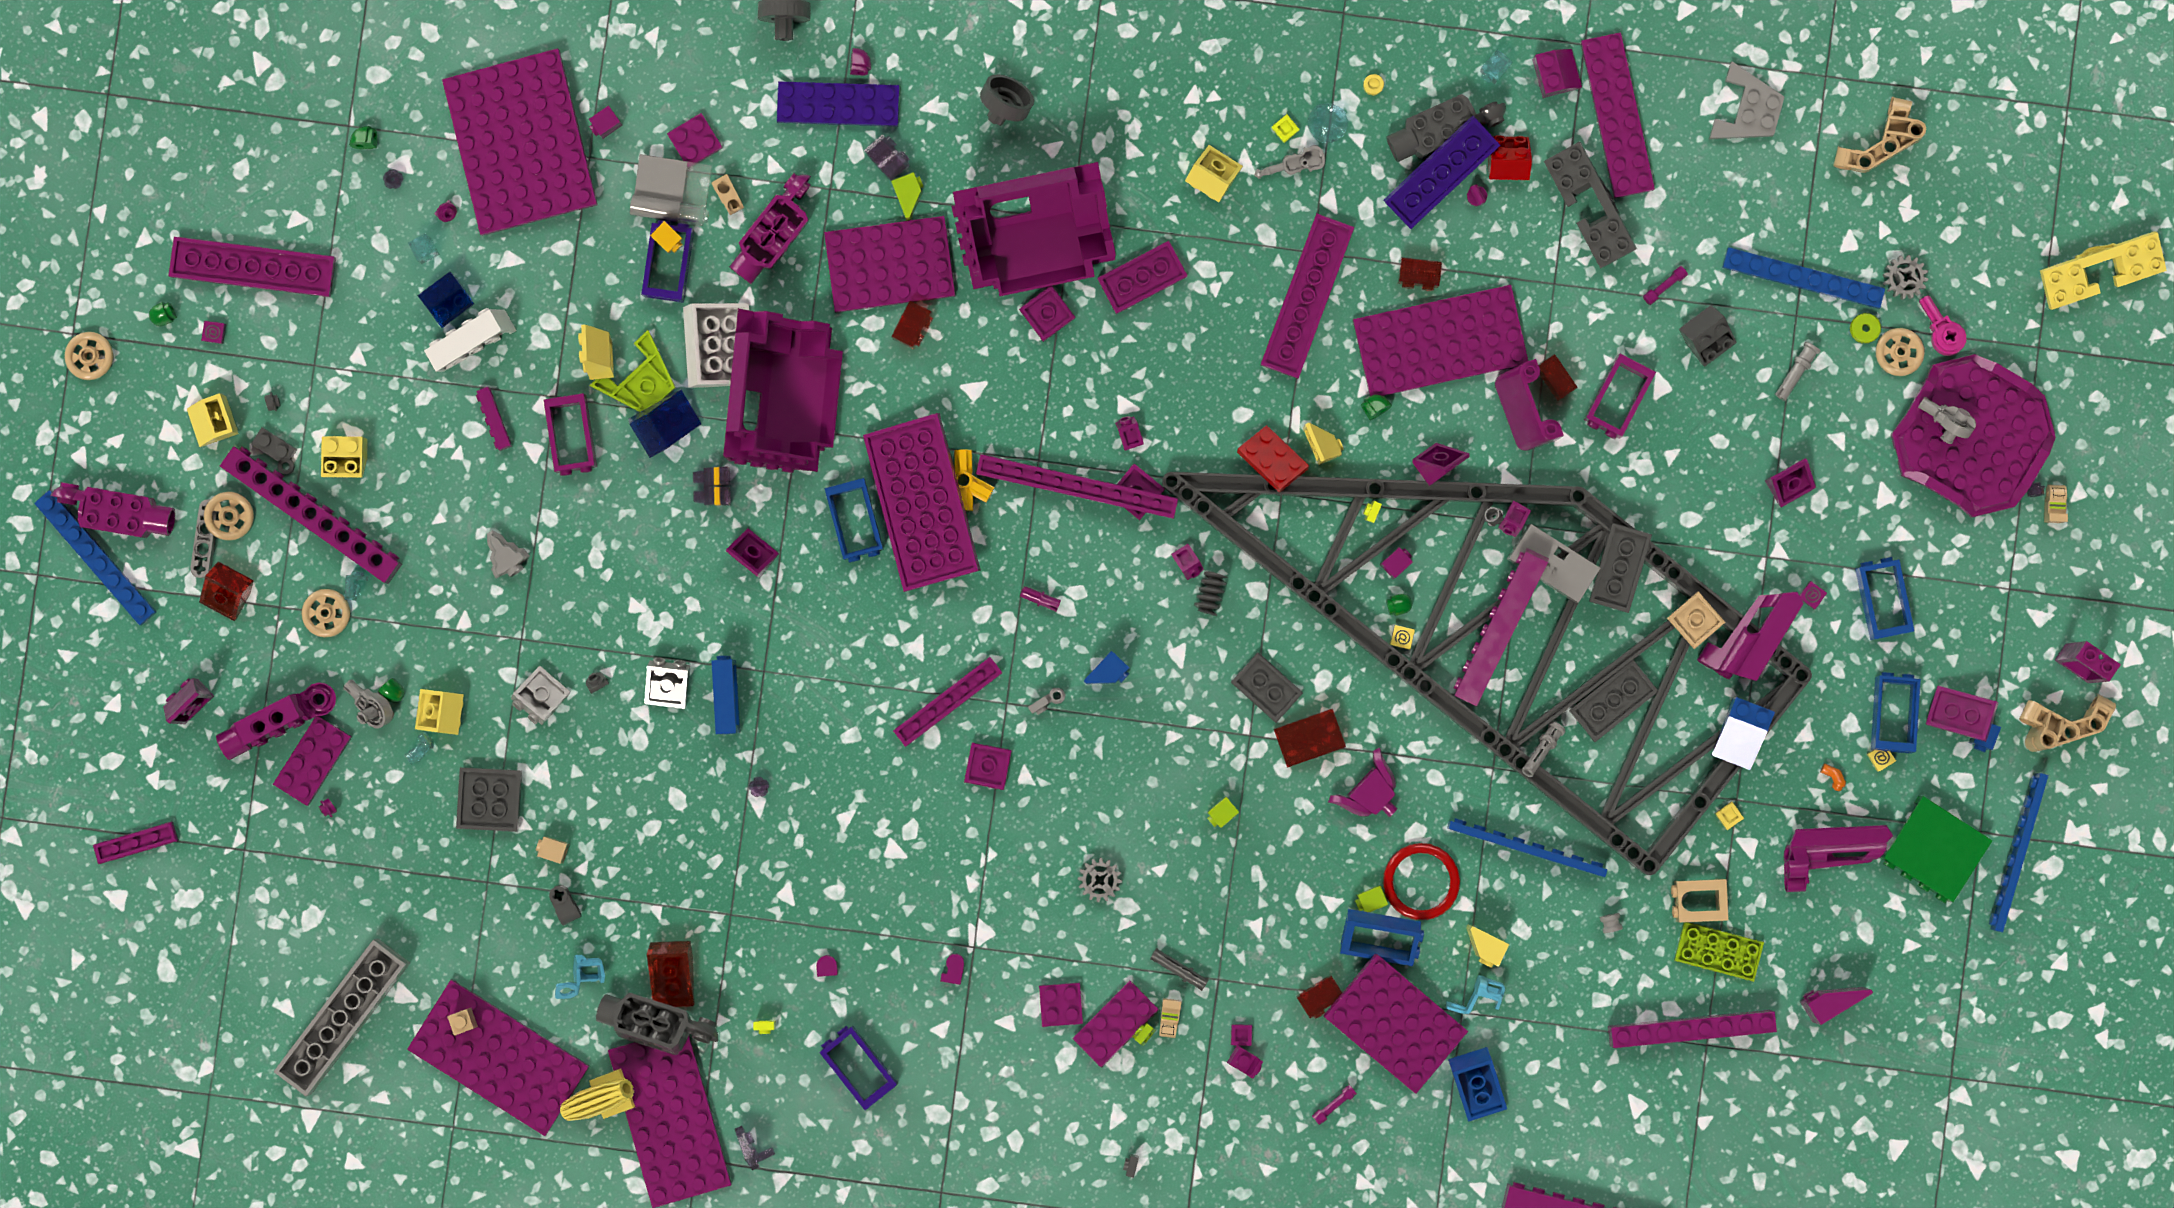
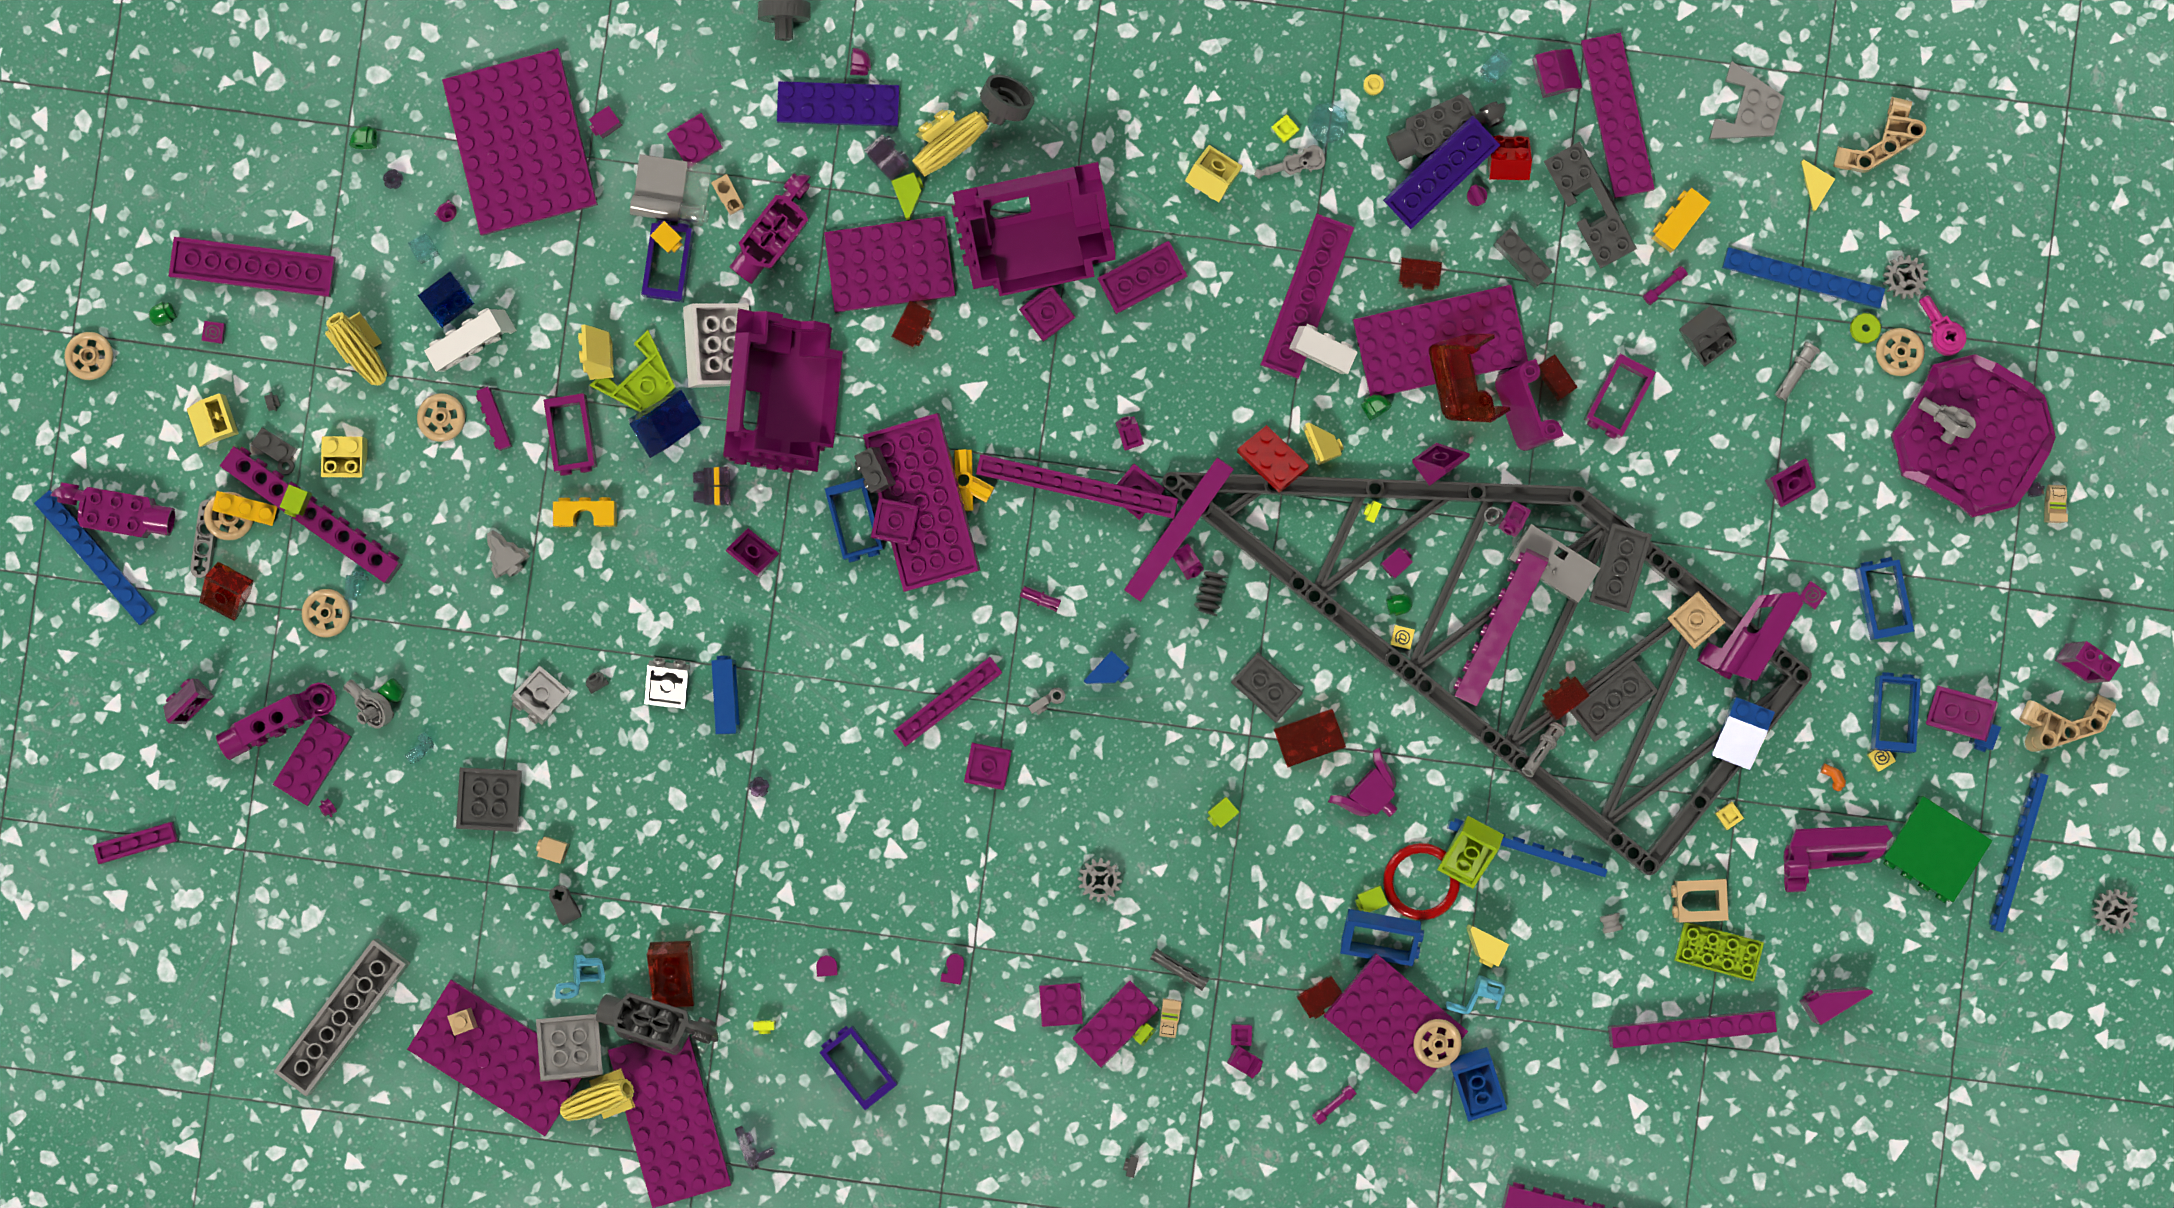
light yellow slope [415,689,464,735] -> none
light yellow plate [2040,231,2167,310] -> none
none -> yellow plate [211,491,277,526]
none -> lime brick [280,485,312,518]
none -> light yellow plate [325,312,387,386]
none -> tan plate [417,393,465,442]
none -> light grey plate [536,1014,603,1082]
none -> yellow arch [553,497,617,527]
none -> dark grey brick [854,447,896,493]
none -> magenta plate [871,498,919,546]
none -> light yellow plate [912,109,989,177]
none -> magenta tile [1124,457,1234,602]
none -> white brick [1289,324,1357,374]
none -> tan plate [1414,1019,1462,1068]
none -> clear red windscreen [1429,333,1511,423]
none -> lime slope [1437,816,1504,889]
none -> dark grey brick [1493,228,1552,289]
none -> clear red brick [1540,676,1590,721]
none -> yellow brick [1651,187,1711,253]
none -> light yellow tile [1801,159,1835,212]
none -> light grey gear [2091,889,2138,934]

